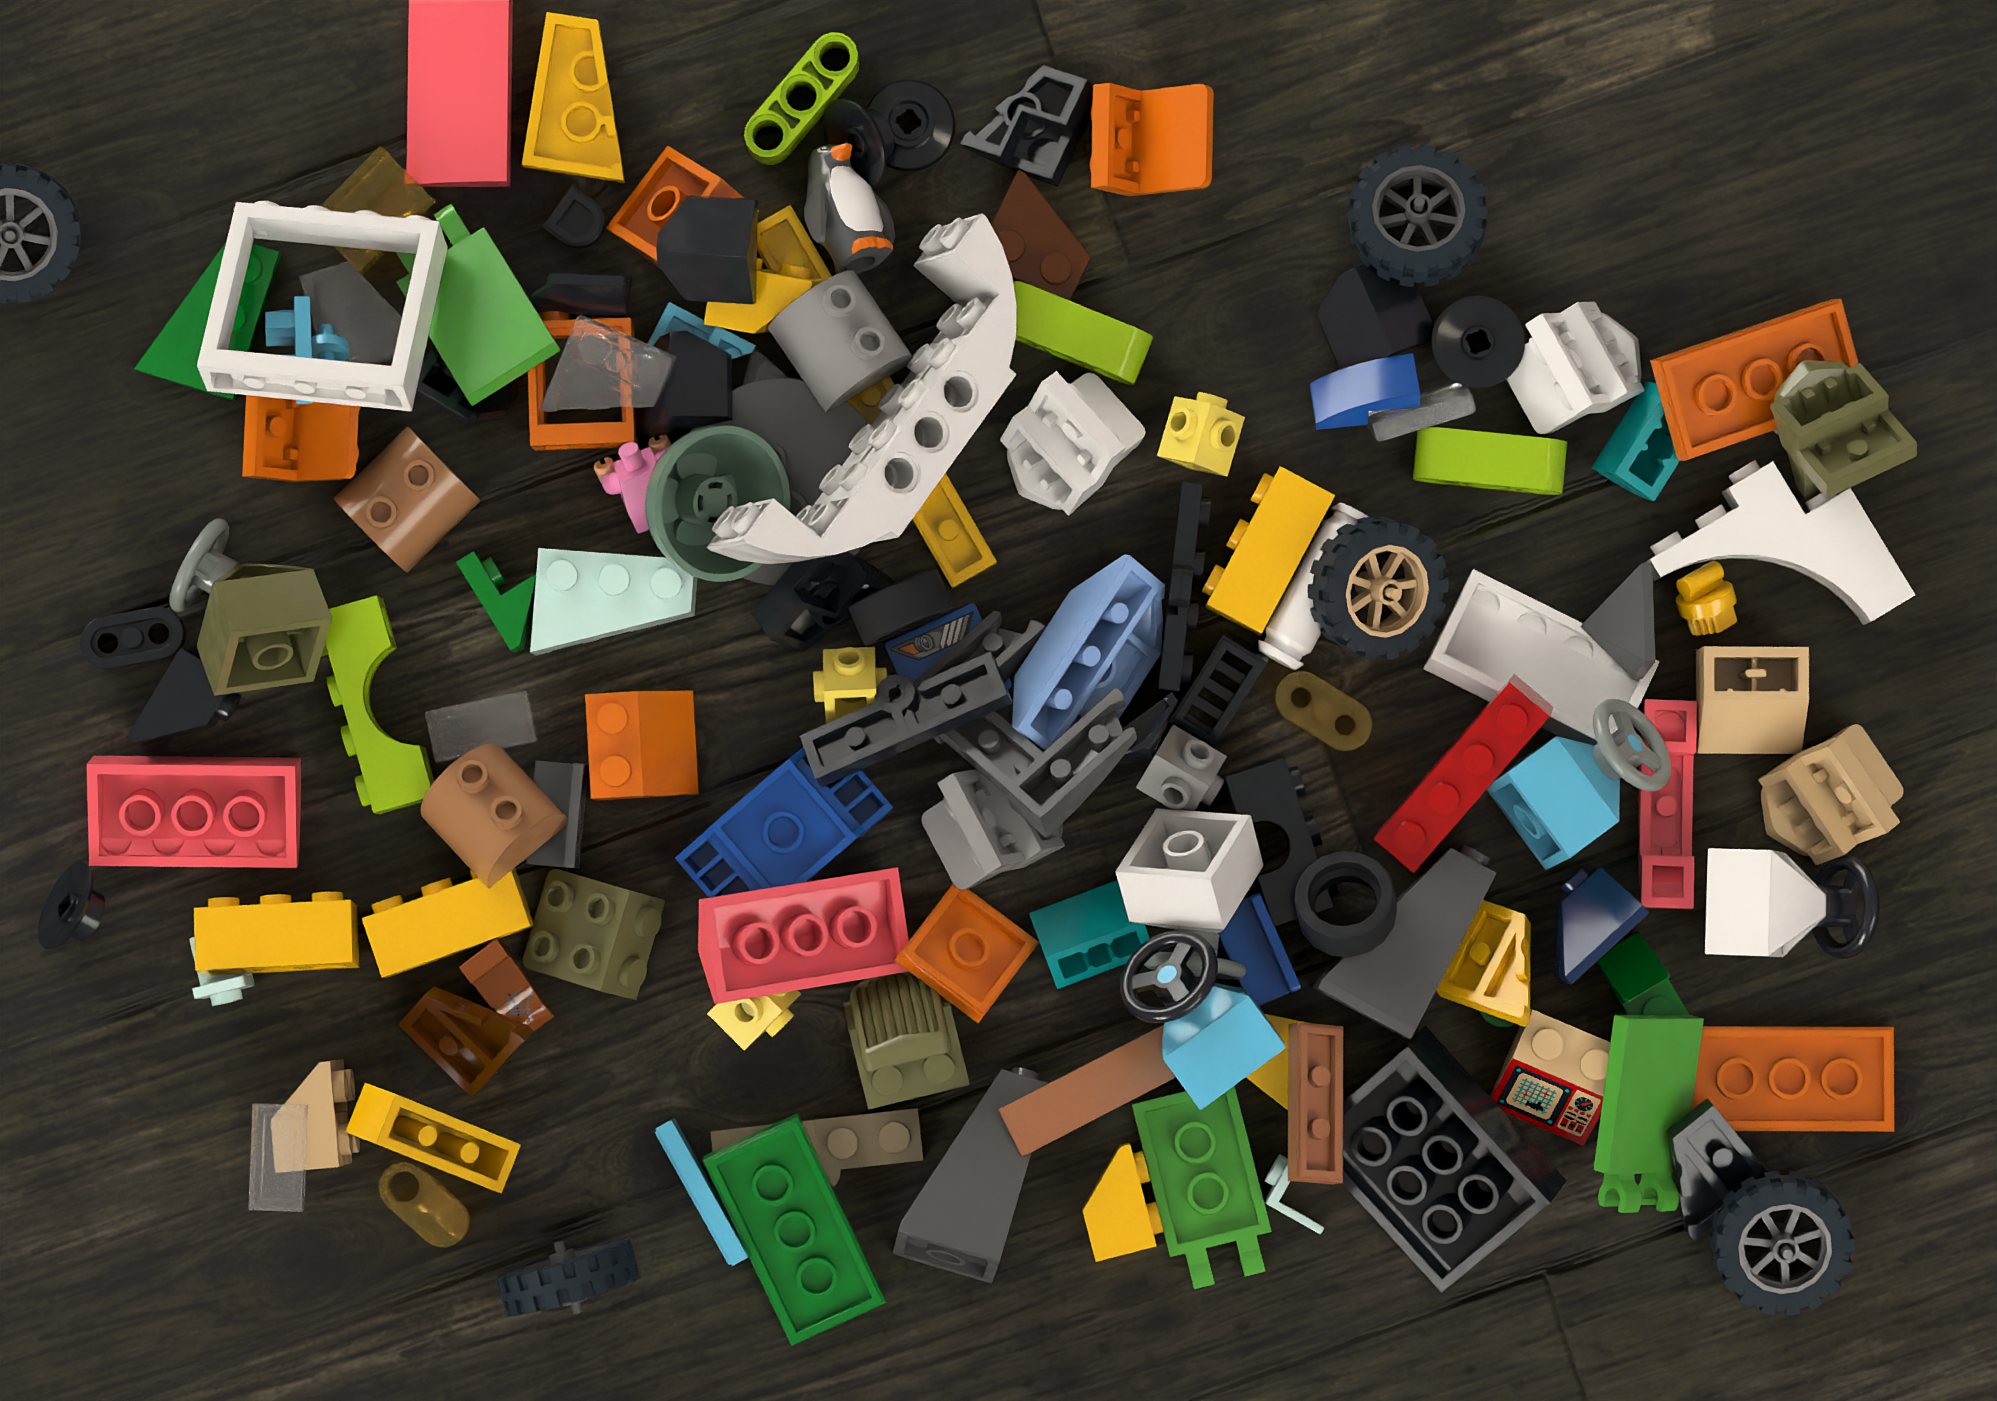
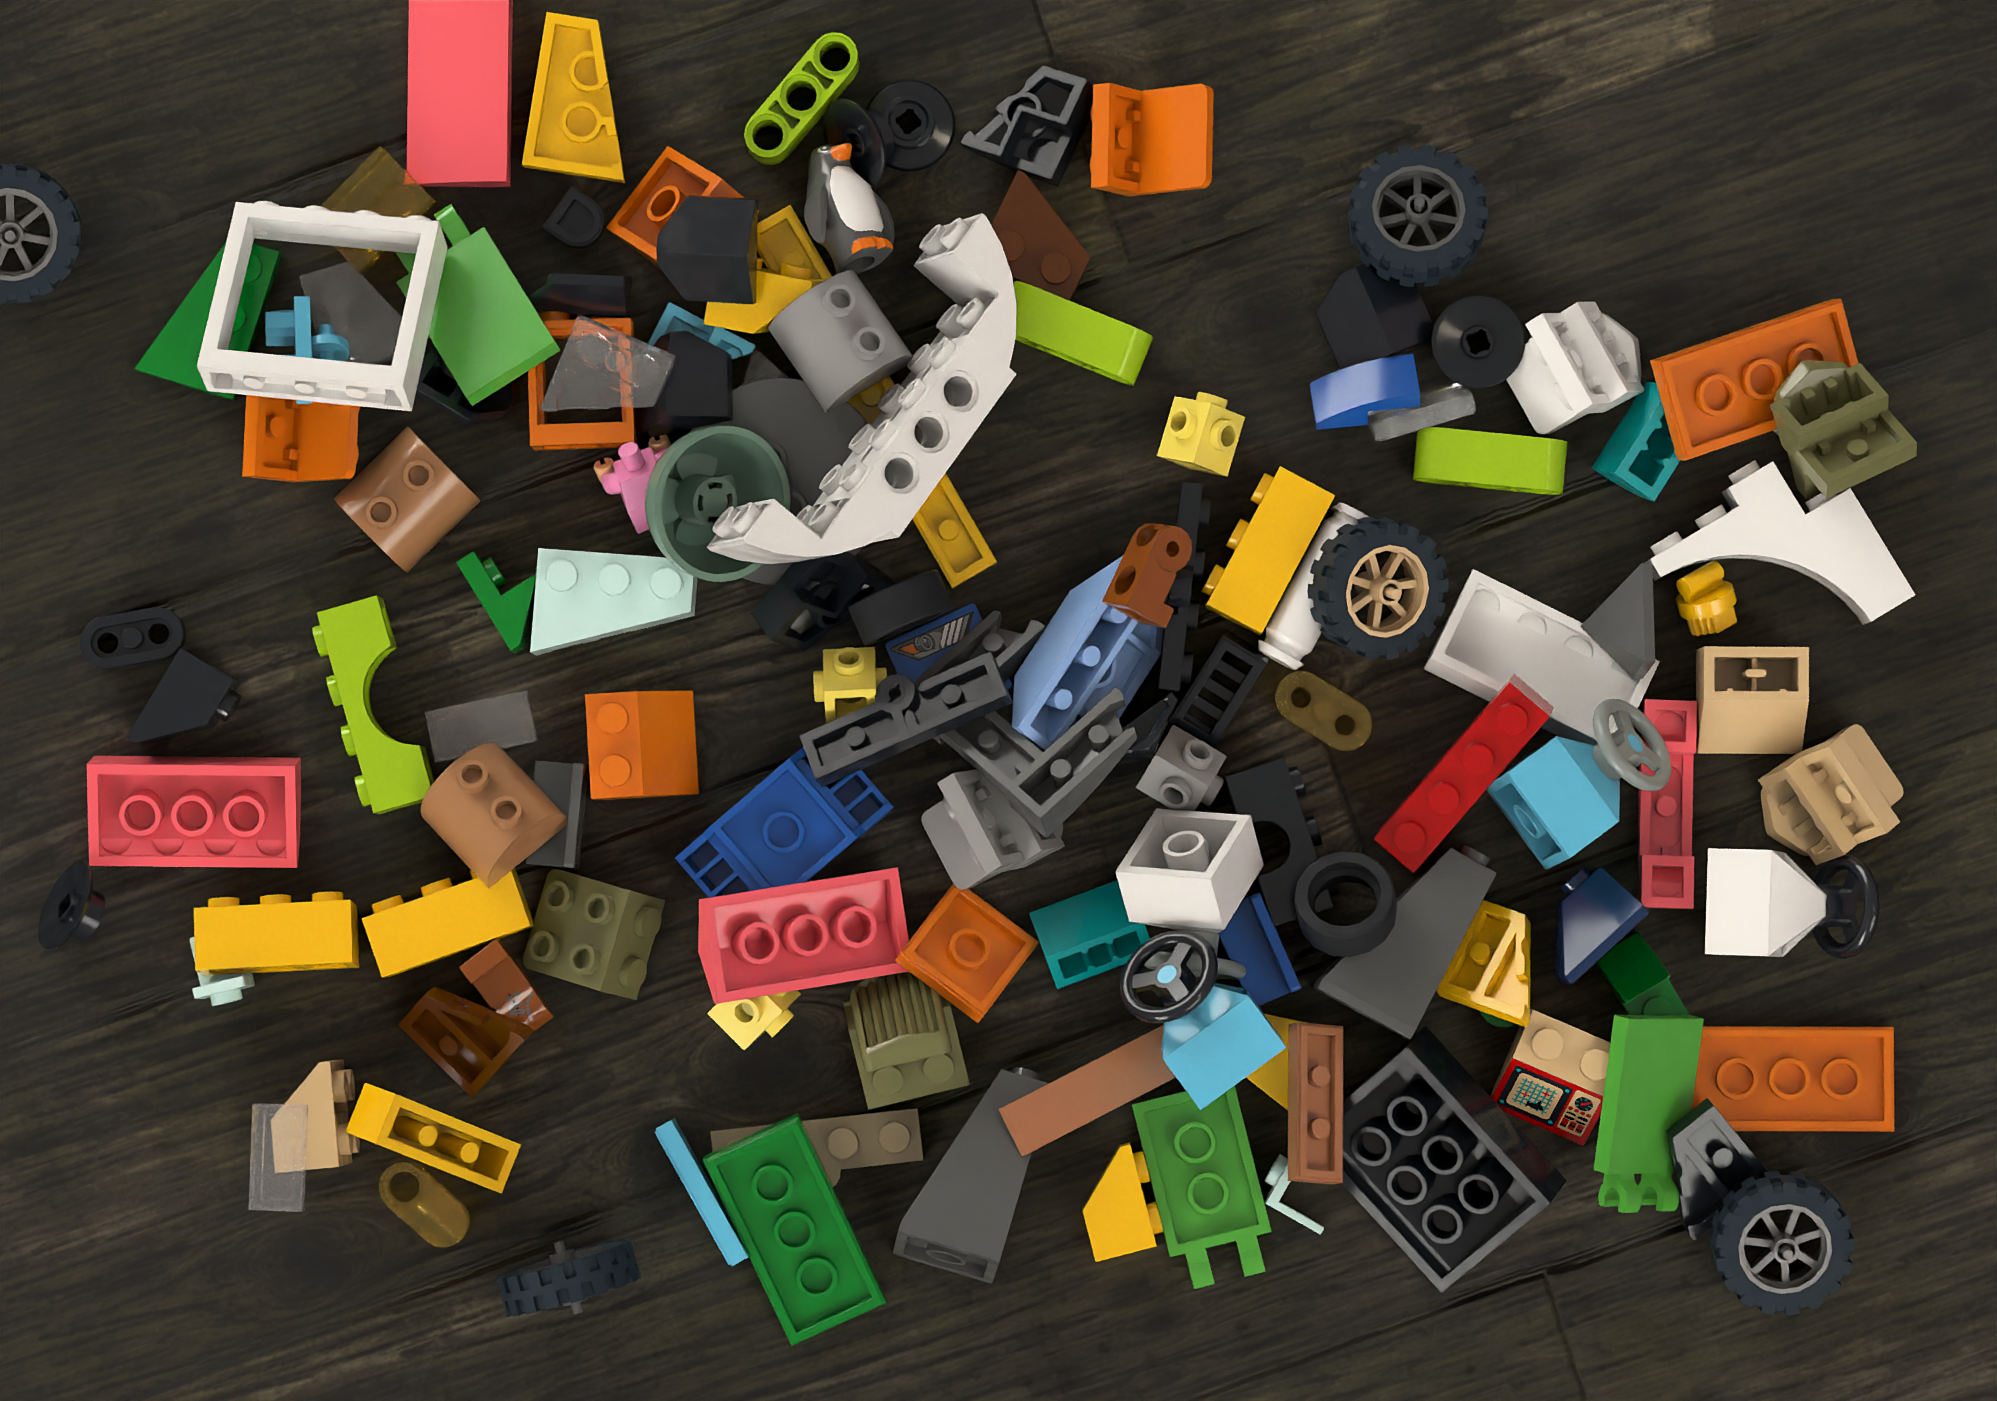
olive piece [169,518,332,696] -> none
white piece [1000,371,1145,516] -> none
none -> dark orange leg [1102,523,1192,628]

